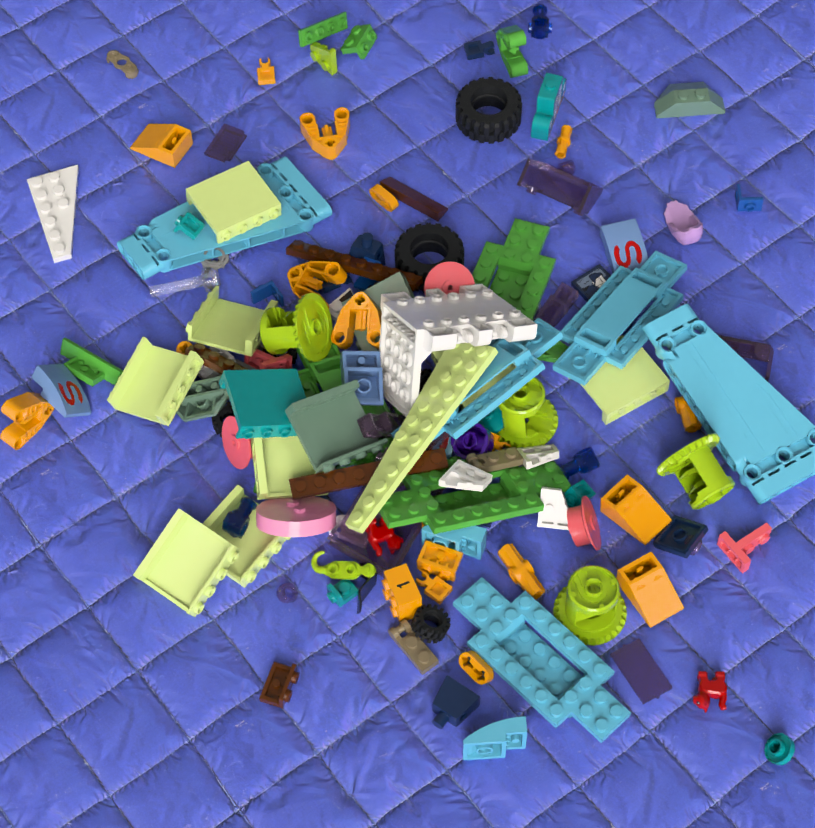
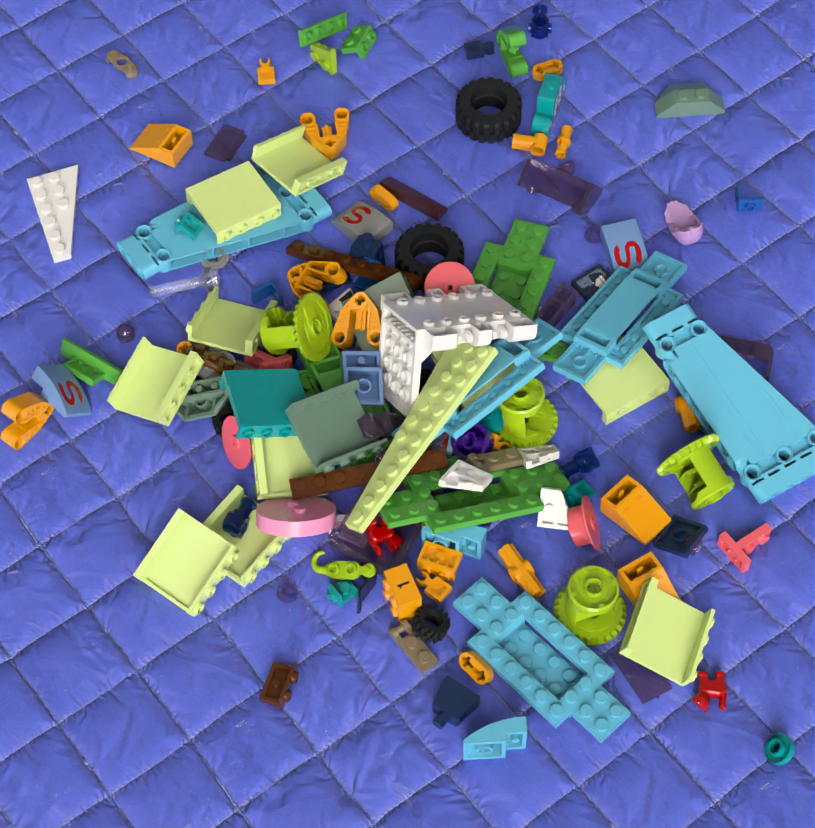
none -> clear purple piece [116,323,135,343]
none -> yellowish green panel [251,125,348,197]
none -> light grey slope [331,201,393,243]
none -> light orange piece [512,133,548,156]
none -> light orange beam [532,59,563,81]
none -> clear purple piece [584,225,602,244]
none -> yellowish green panel [619,577,716,686]

